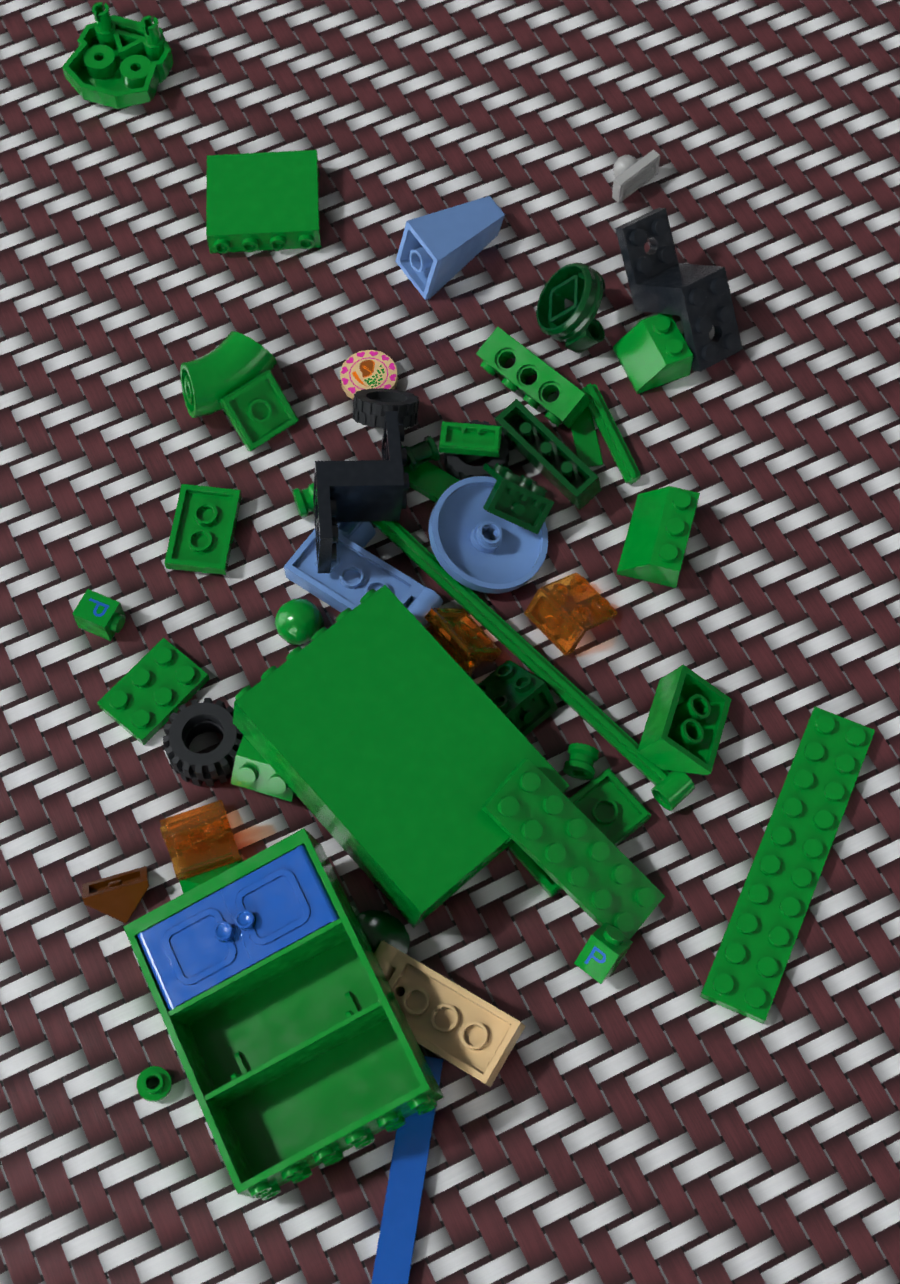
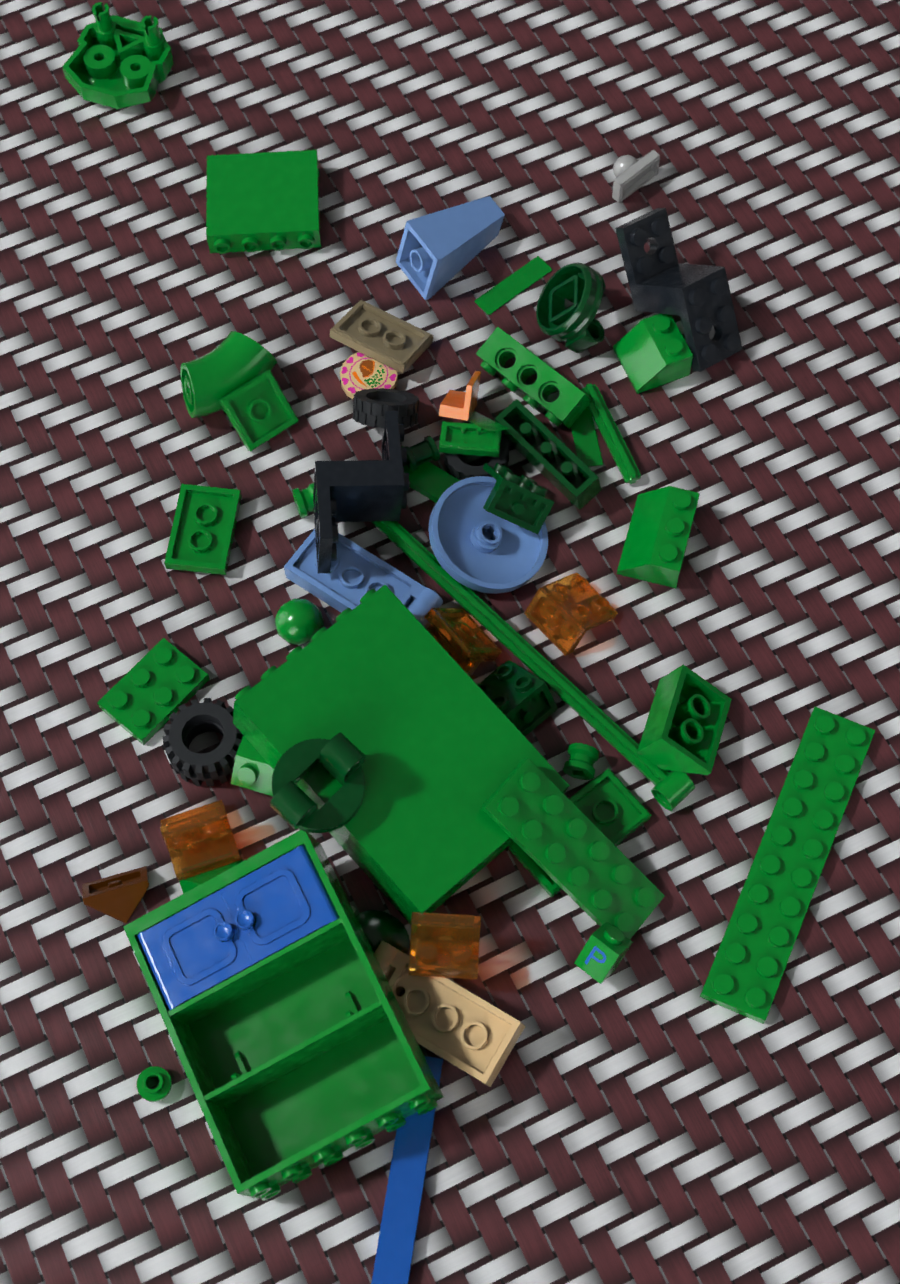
green brick [72,589,126,641] -> none
medium blue slope [337,522,376,548] -> none
none -> dark green piece [270,732,366,833]
none -> dark tan tile [330,300,434,374]
none -> clear orange bracket [409,912,481,979]
none -> orange panel [439,371,481,421]
none -> green sticker [468,411,509,431]
none -> green sticker [475,256,552,315]

